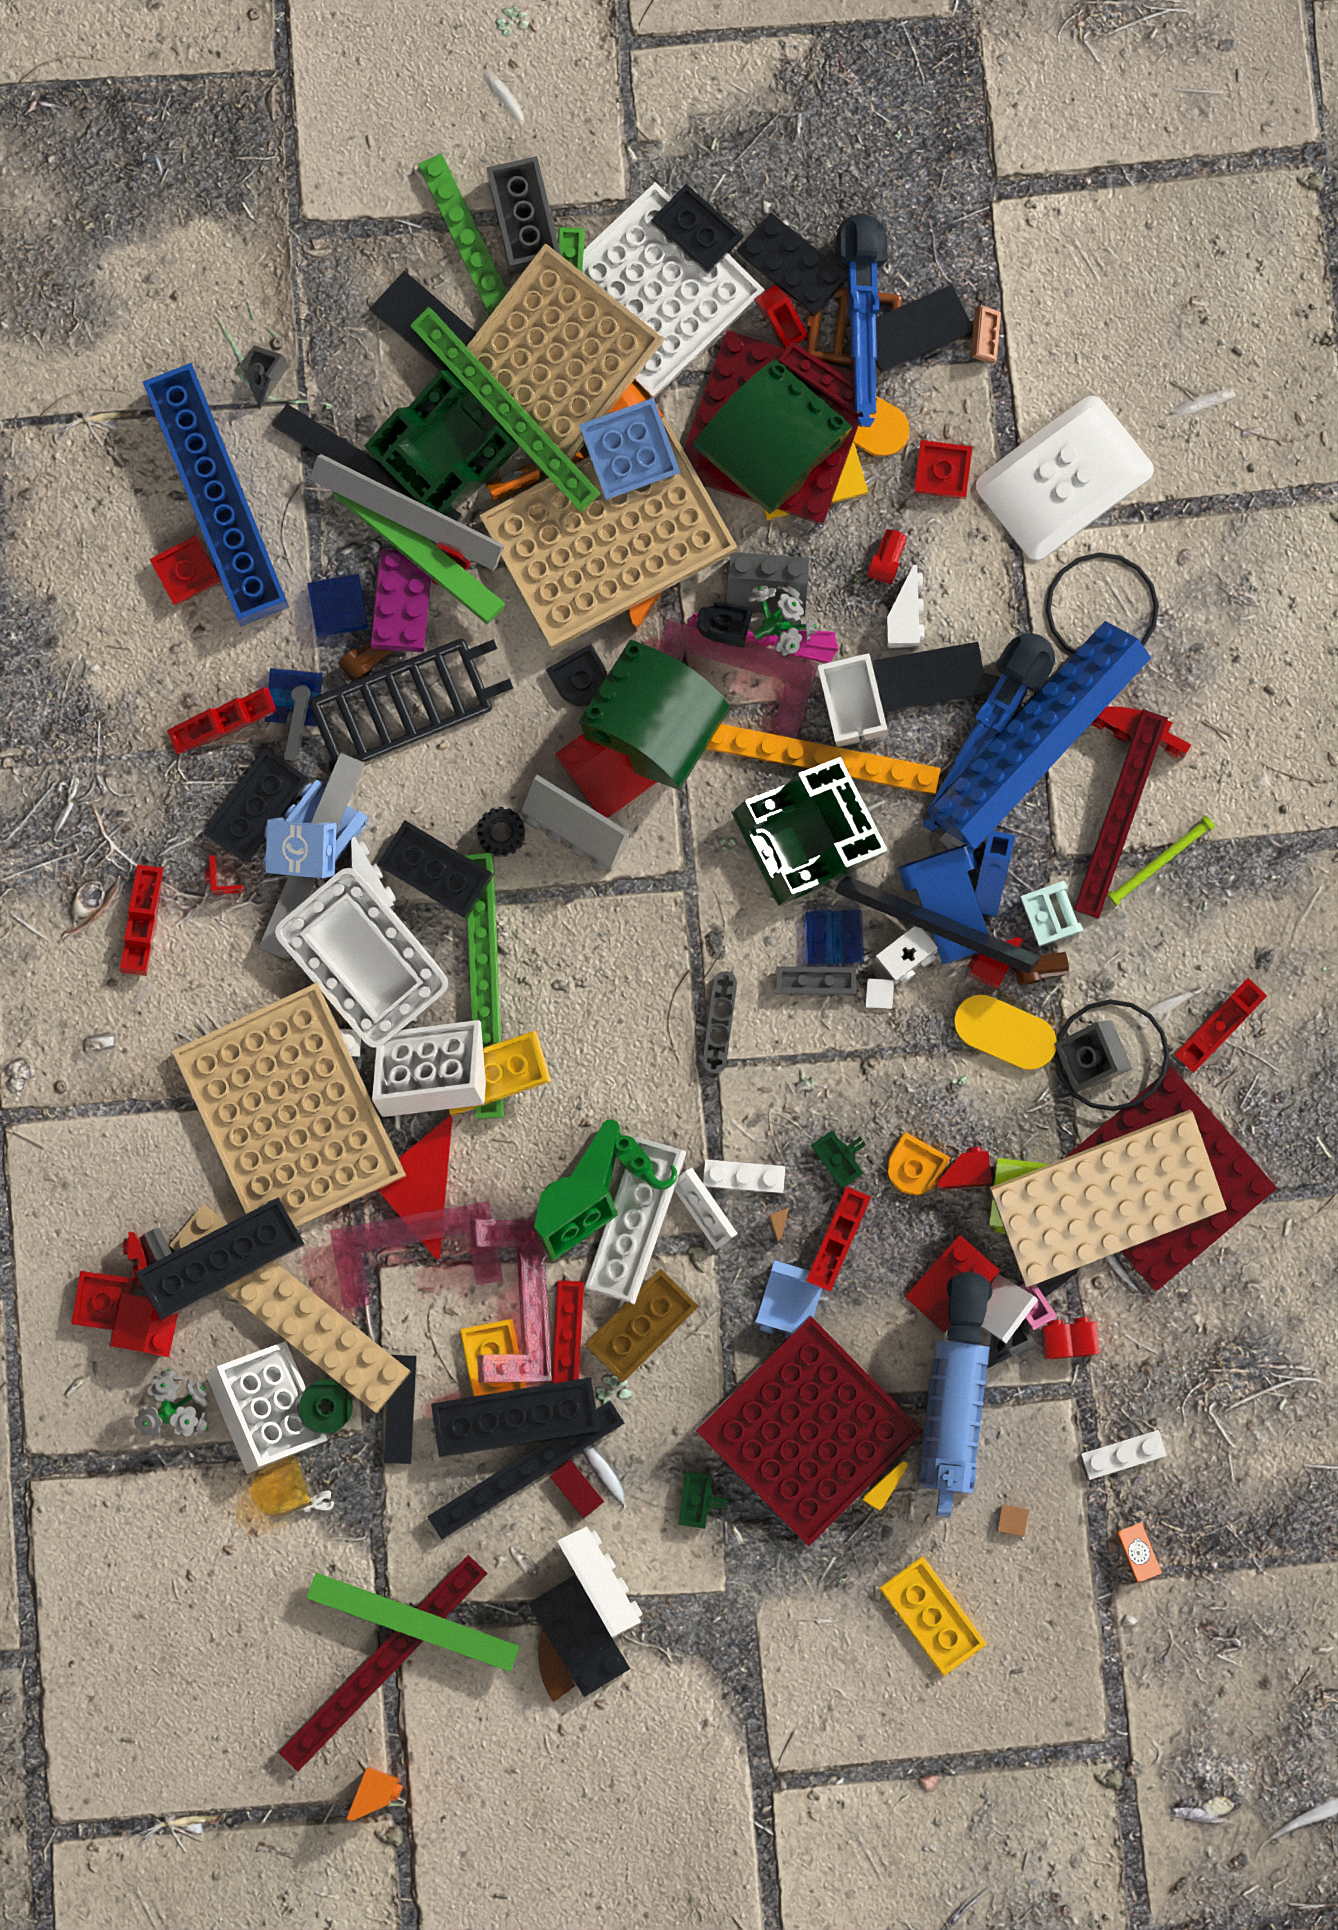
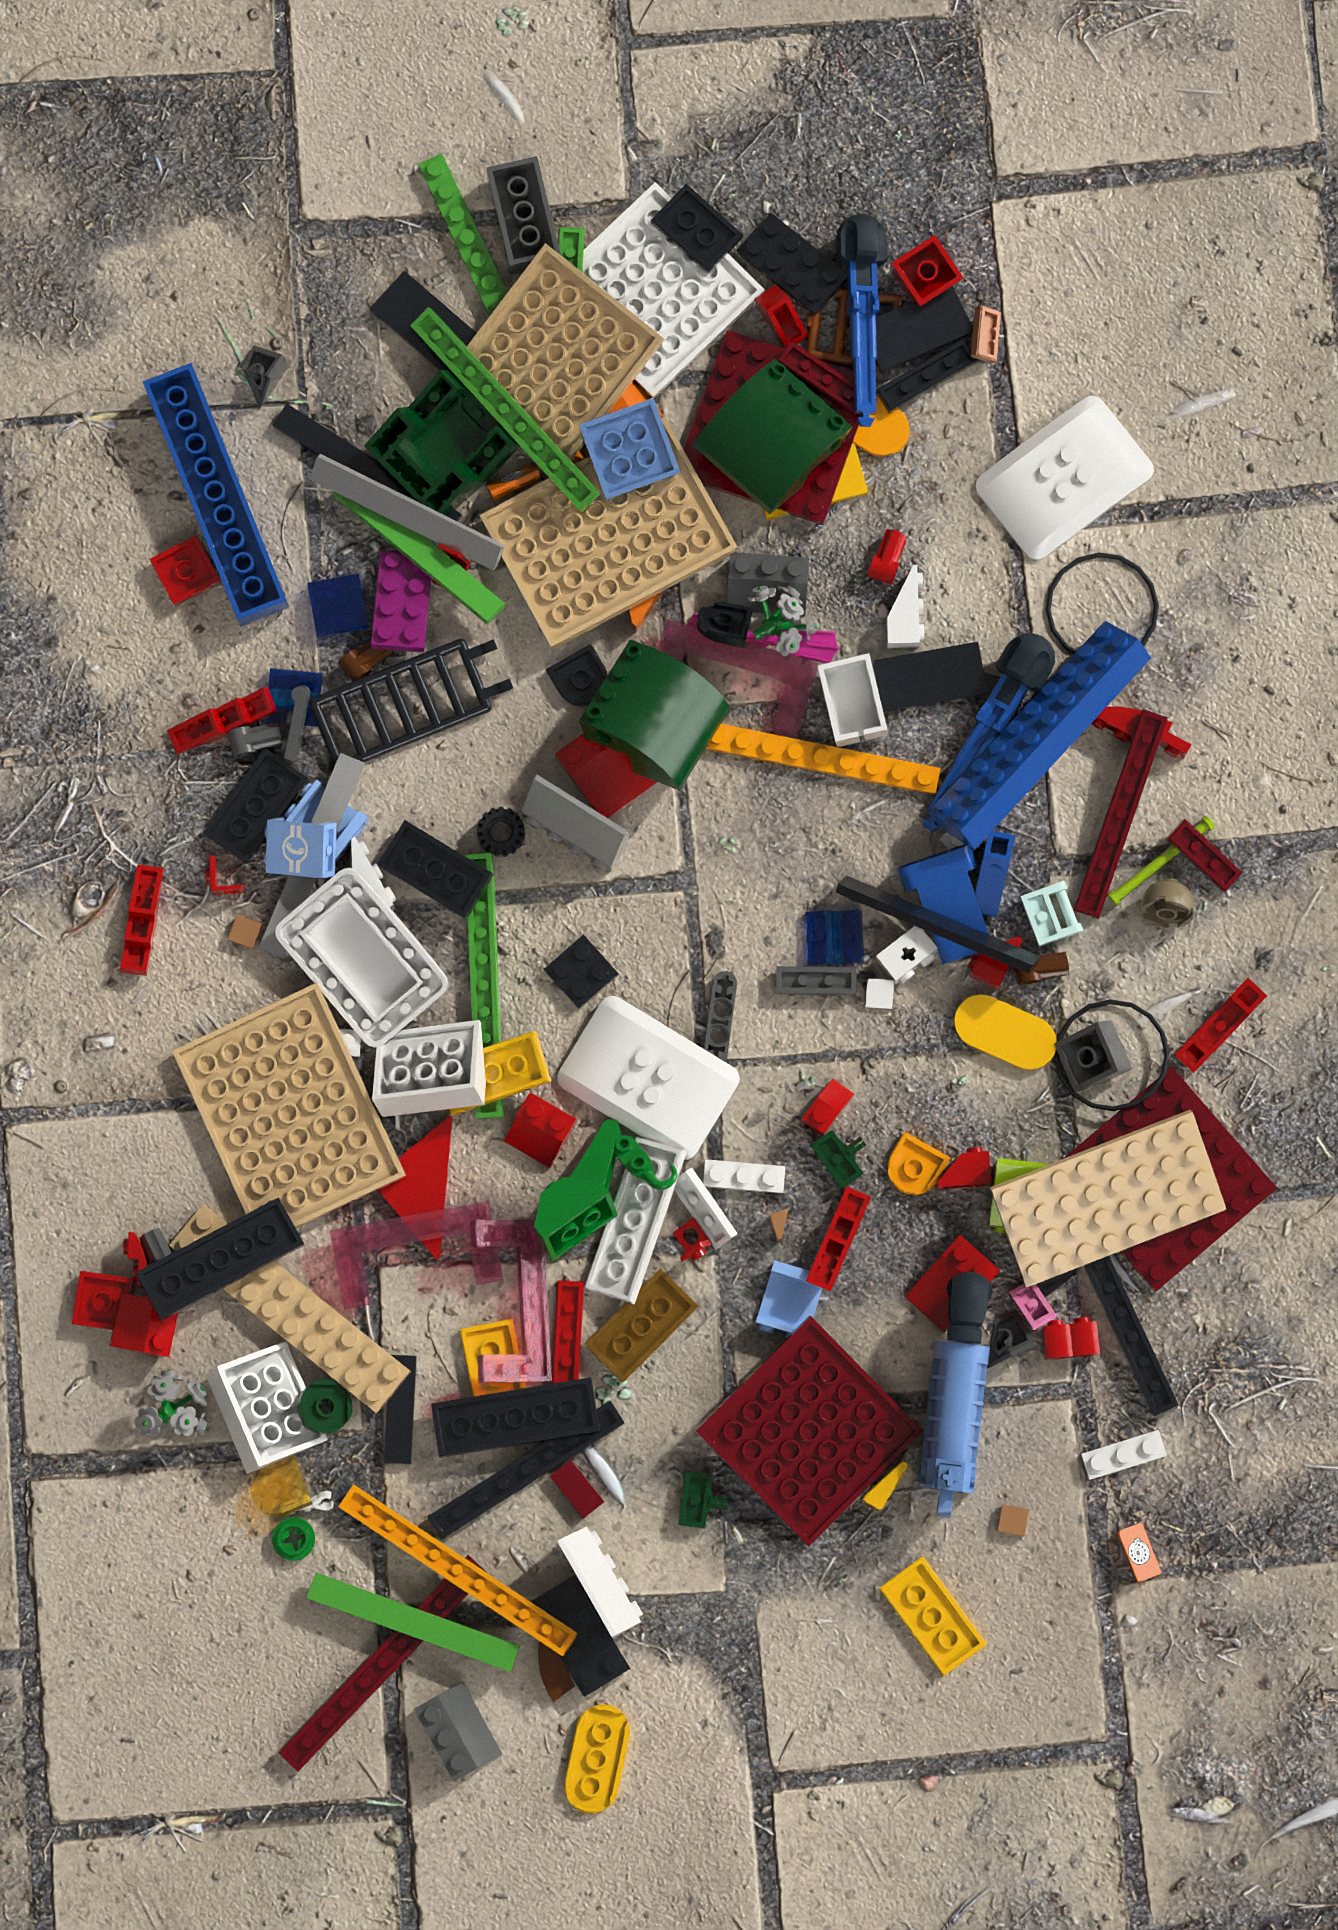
orange slope [347,1767,403,1821] -> none
dark green slope [731,757,888,906] -> none
red plate [914,440,973,500] -> none
white tile [981,1274,1038,1343] -> none
none -> dark grey piece [227,722,283,759]
none -> medium nougat tile [228,915,262,949]
none -> green gear [272,1517,315,1561]
none -> light orange plate [338,1484,578,1656]
none -> dark grey slope [414,1682,502,1781]
none -> red slope [504,1092,577,1168]
none -> black plate [544,934,619,1010]
none -> white wedge [557,996,739,1160]
none -> yellow tile [564,1704,630,1814]
none -> red bracket [673,1218,712,1262]
none -> red slope [802,1079,855,1137]
none -> black tile [876,339,977,414]
none -> red slope [889,235,964,307]
none -> black plate [1083,1256,1179,1417]
none -> dark tan cylinder [1140,878,1194,928]
none -> dark red tile [1166,819,1243,892]

